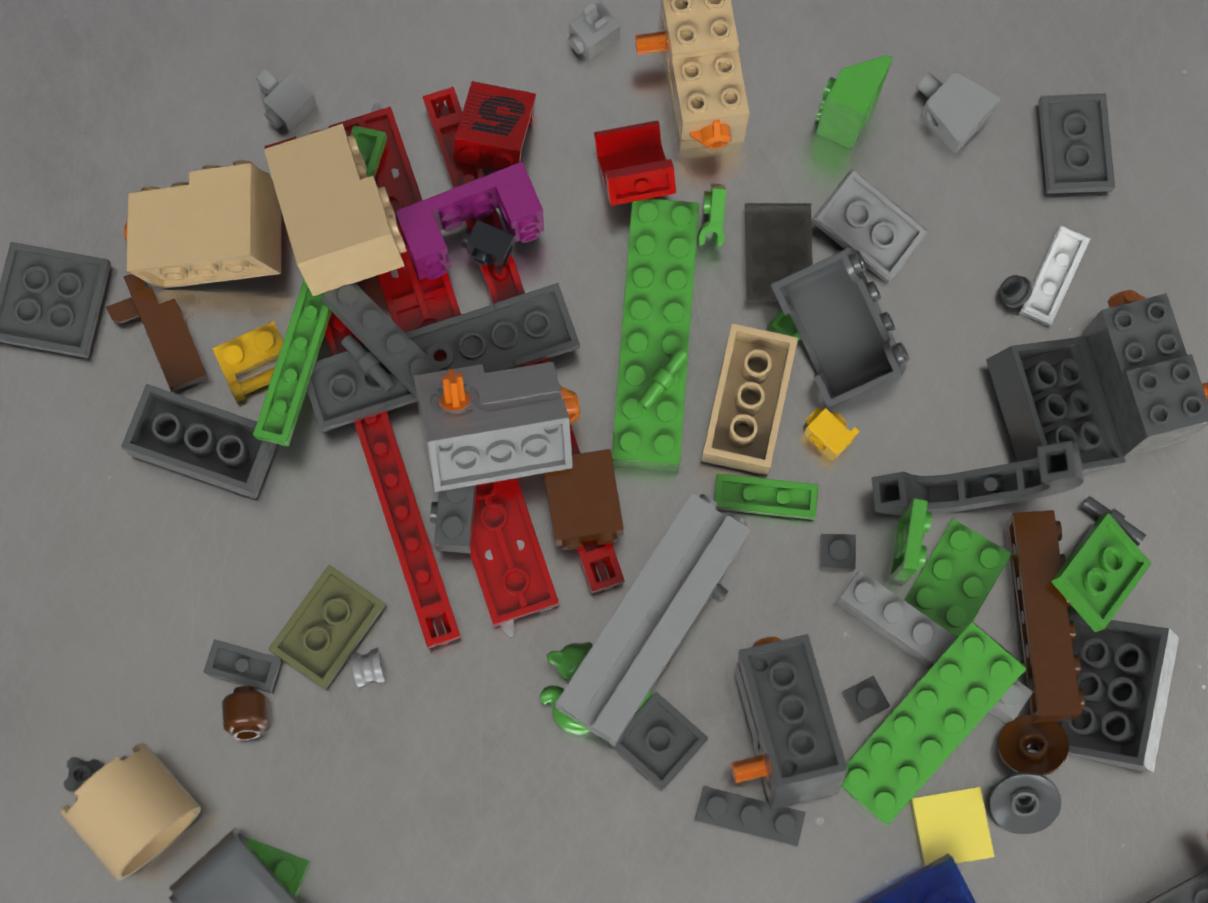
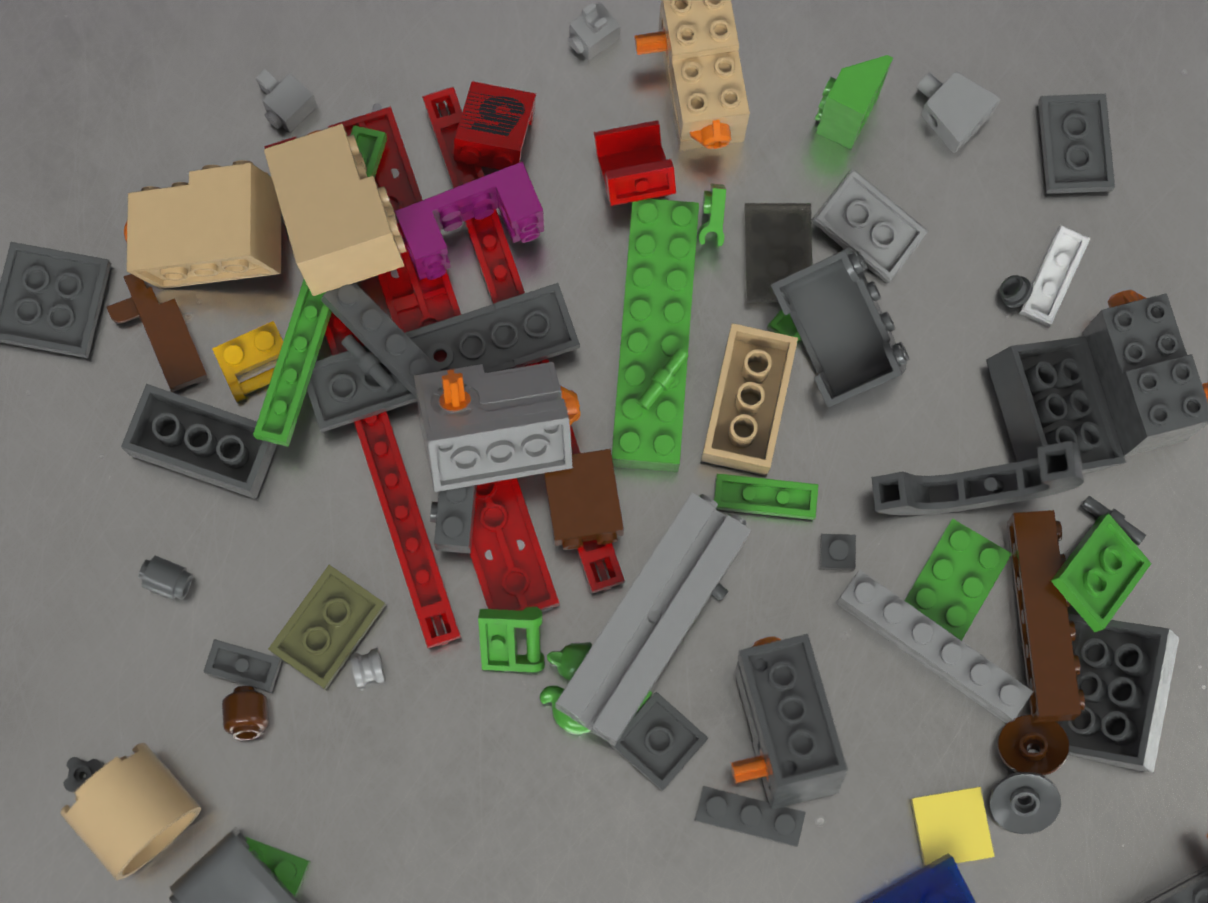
black brick [461,220,515,275] -> none
yellow brick [804,407,860,462] -> none
bright green plate [842,621,1027,826] -> none
dark grey plate [842,675,890,723] -> none
bright green plate [889,499,932,586] -> none
none -> dark grey brick [138,556,193,600]
none -> bright green plate [478,607,545,672]

